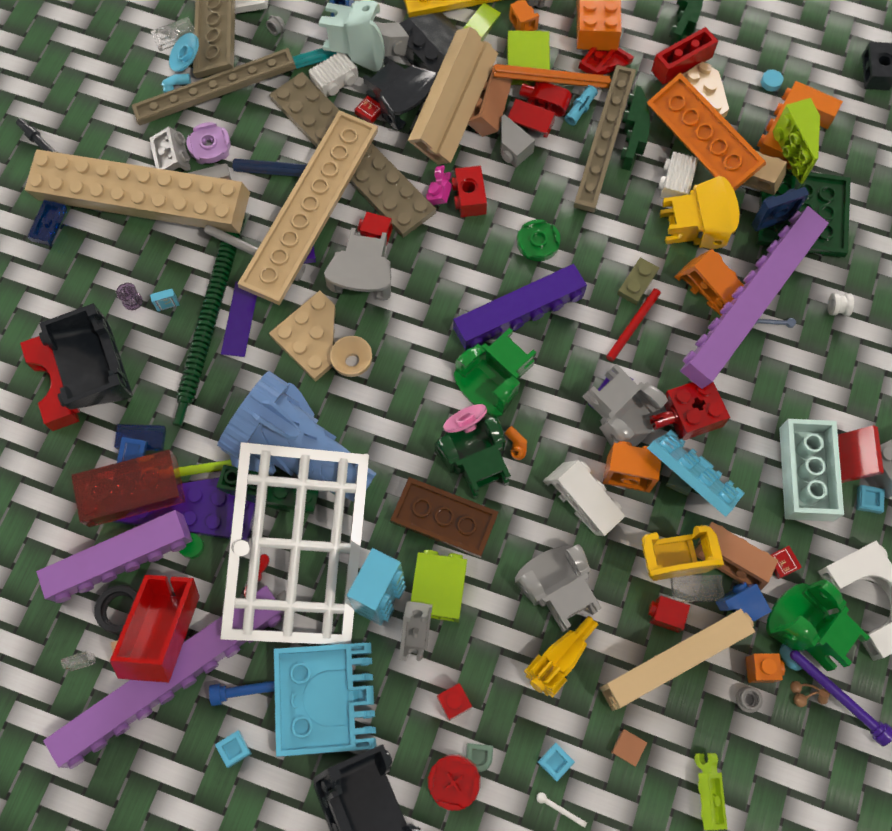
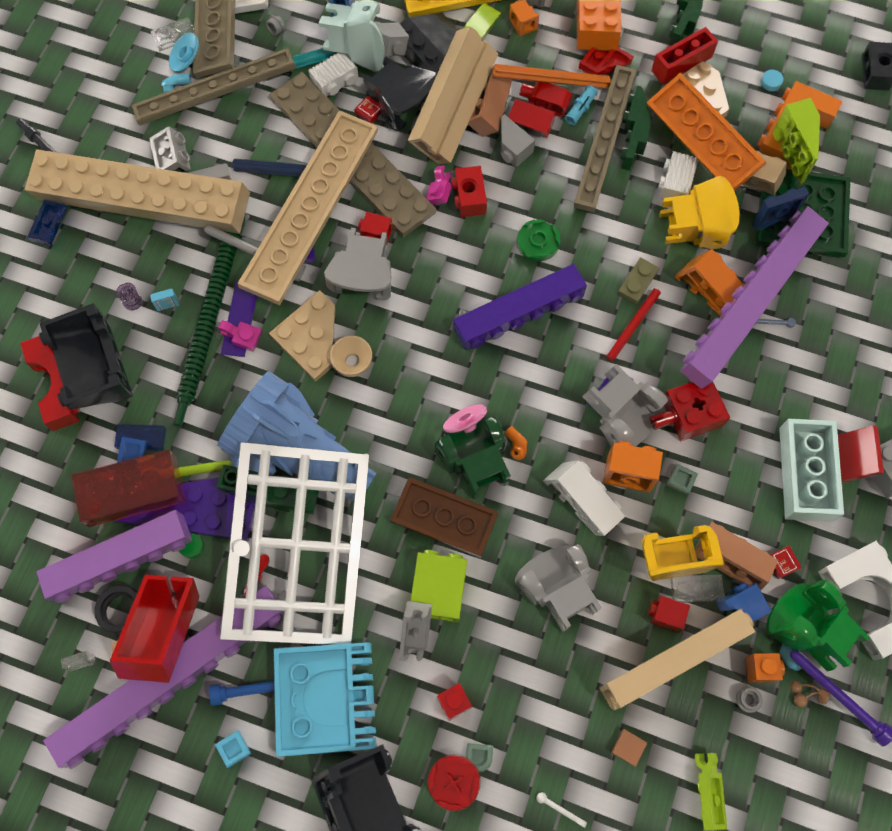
lavender plate [186,122,231,164] -> none
medium azure brick [347,548,406,626] -> none
green piece [454,328,537,417] -> none
lime brick [507,30,550,85] -> none
yellow piece [524,616,598,698] -> none
medium azure tile [538,743,575,782] -> none
medium azure hinge [647,430,745,517] -> none
white wheel [828,293,854,316] -> none
medium azure tile [856,485,885,514] -> none
none -> dark pink plate [218,320,262,352]

